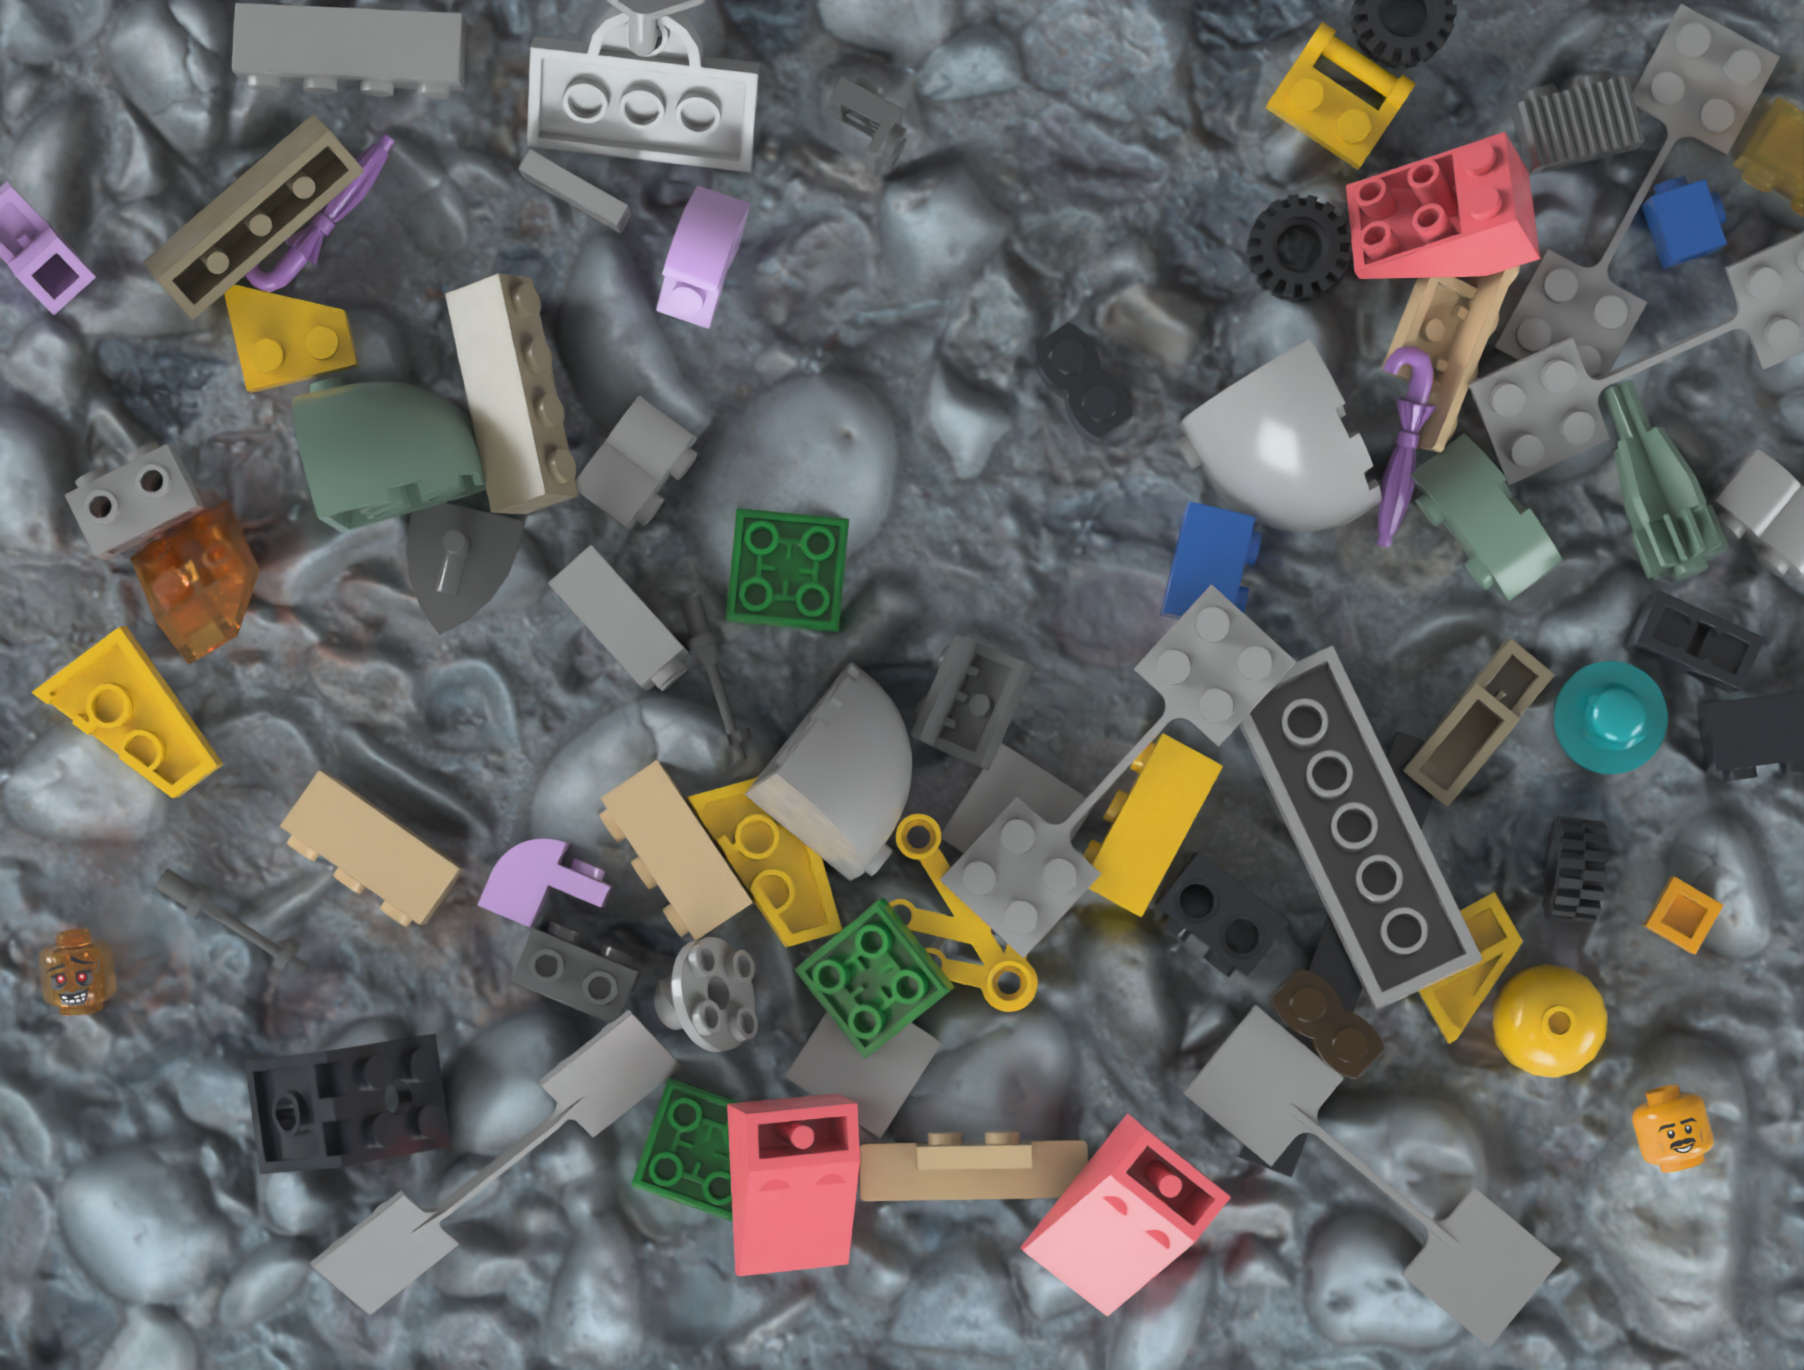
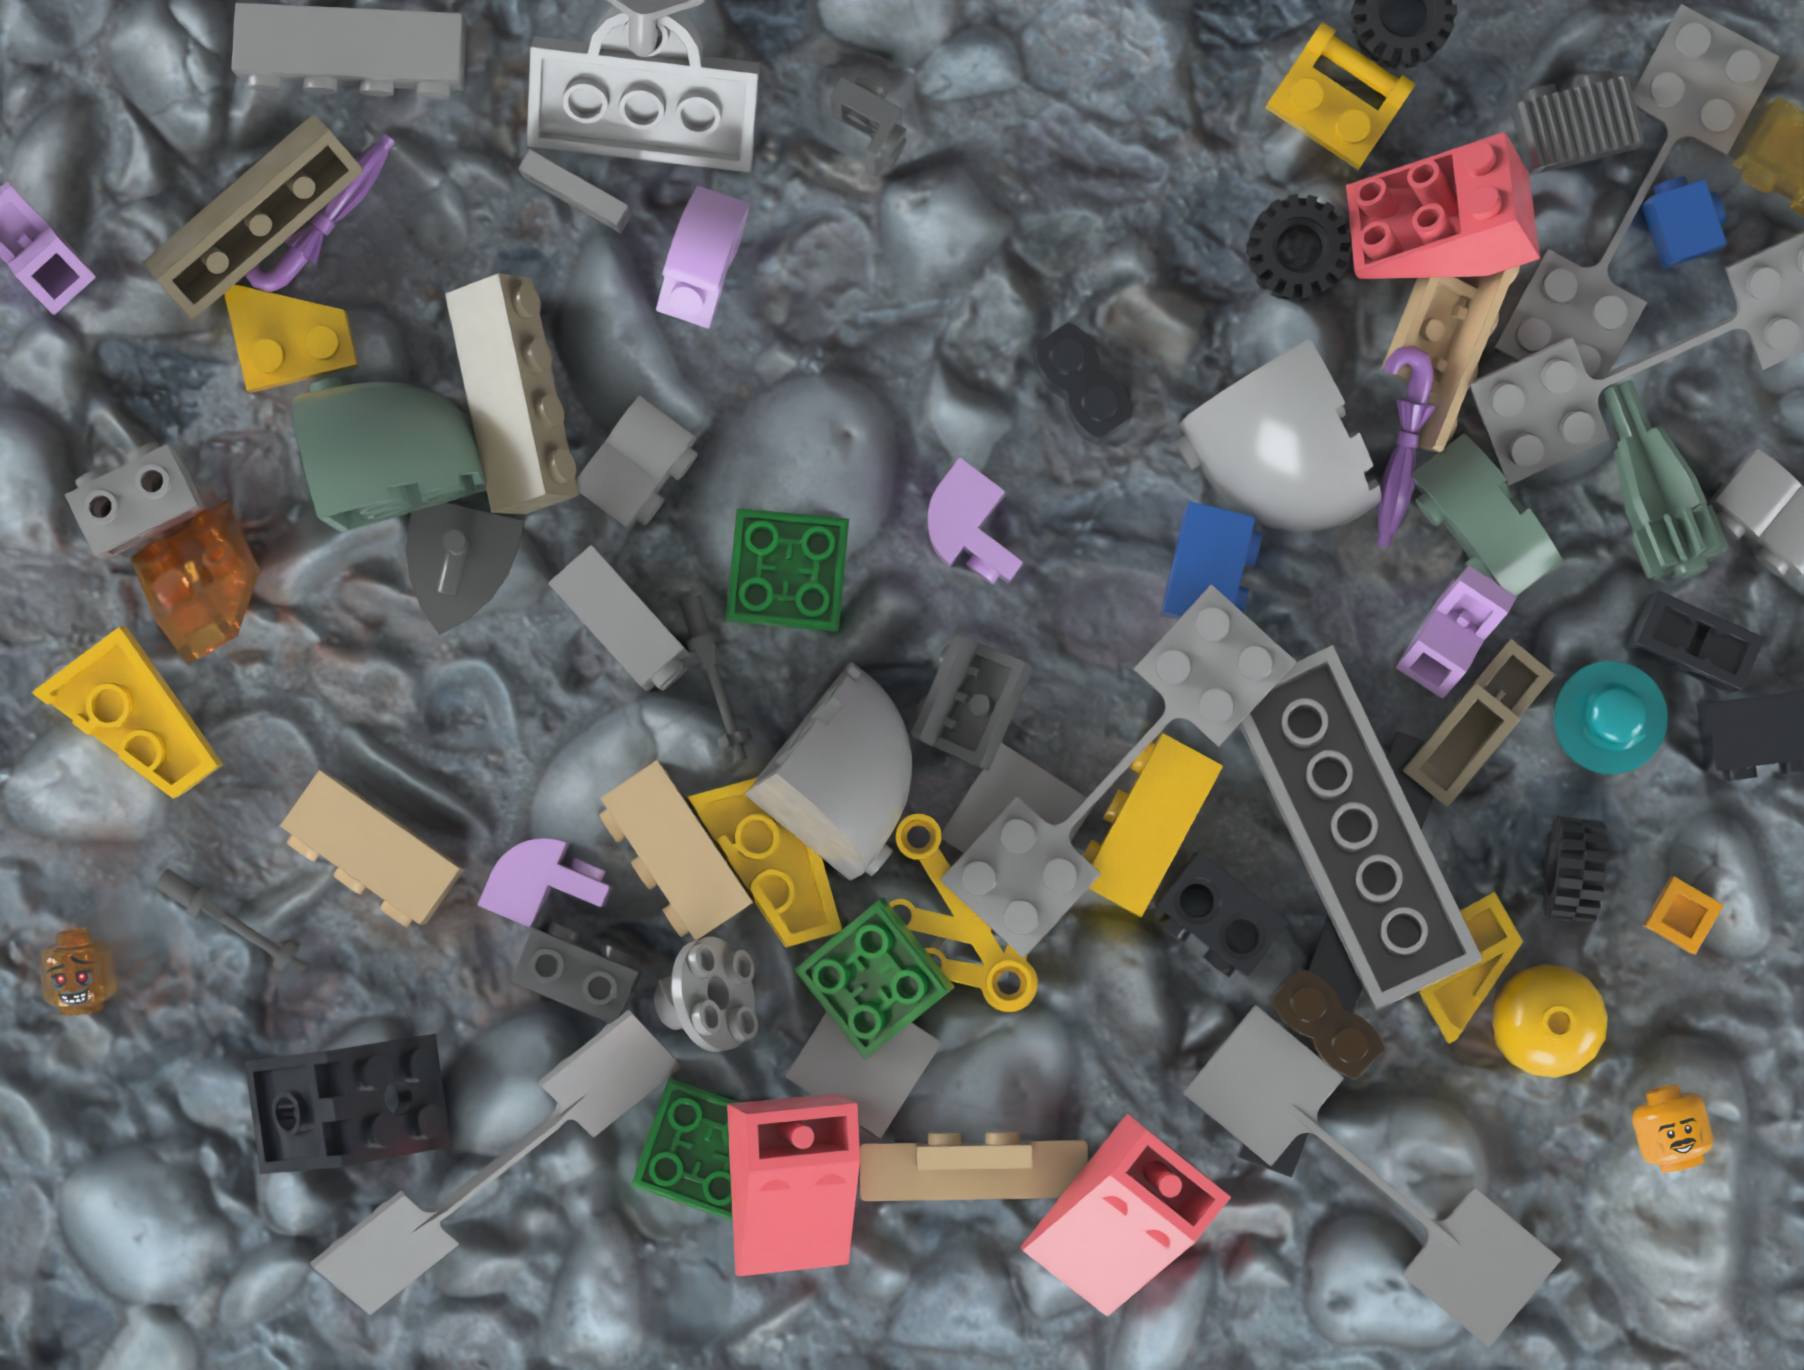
none -> lavender brick [927,457,1023,585]
none -> lavender brick [1396,566,1517,699]

